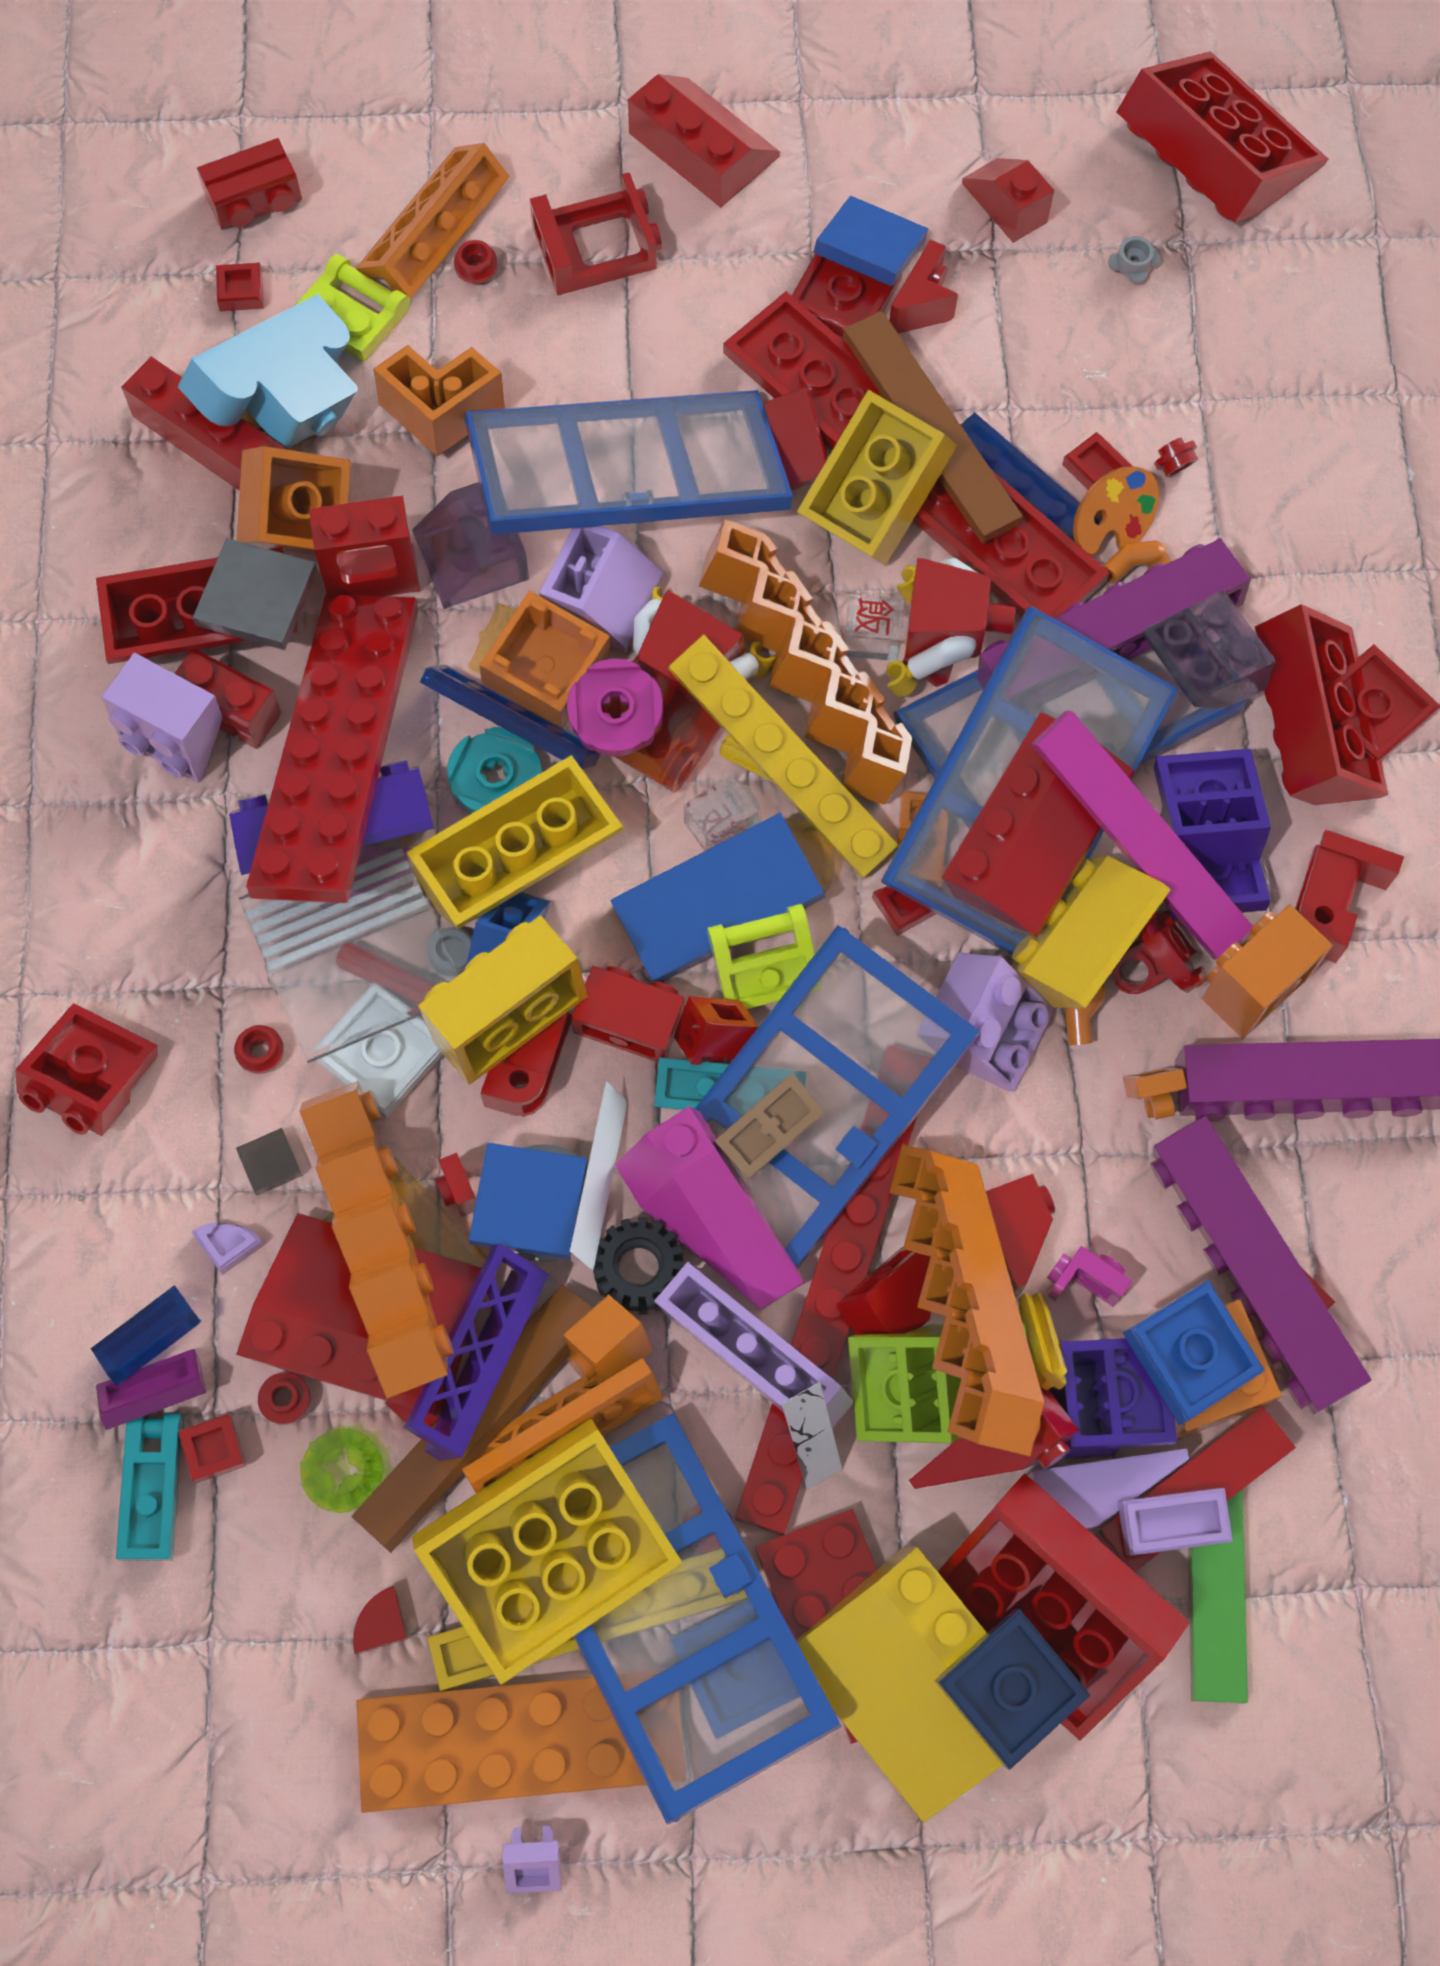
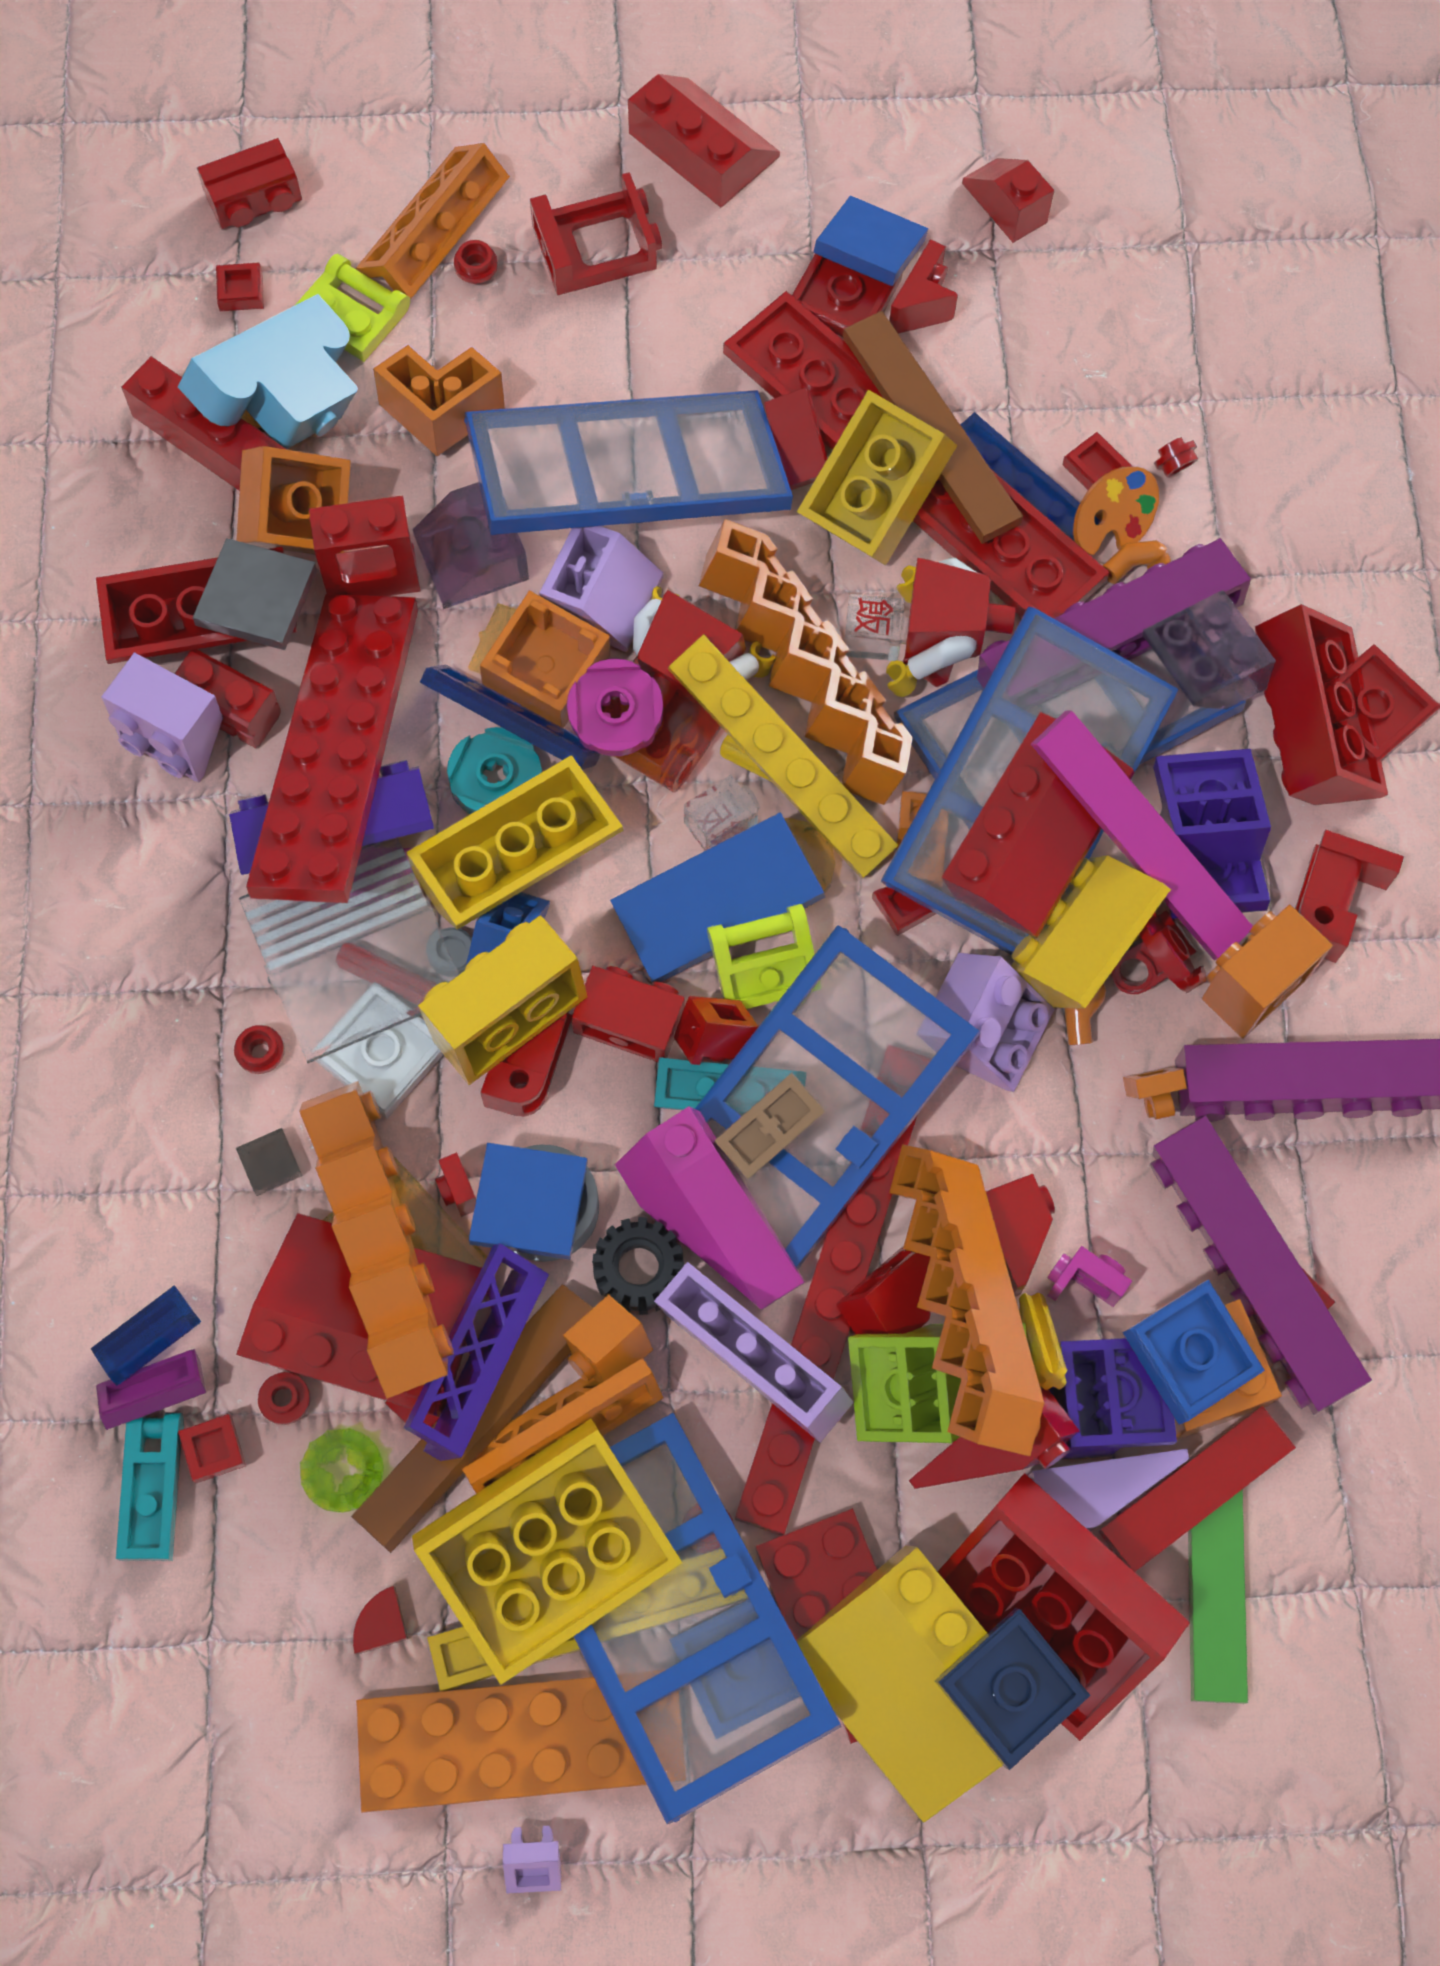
red plate [15,1003,158,1136] -> none
lavender tile [192,1223,264,1275] -> none
white sticker [570,1081,628,1271] -> none
white sticker [782,1382,842,1490] -> none
light grey plate [1108,236,1160,284] -> none
red slope [1116,51,1329,223] -> none
lavender tile [1118,1488,1233,1556] -> none

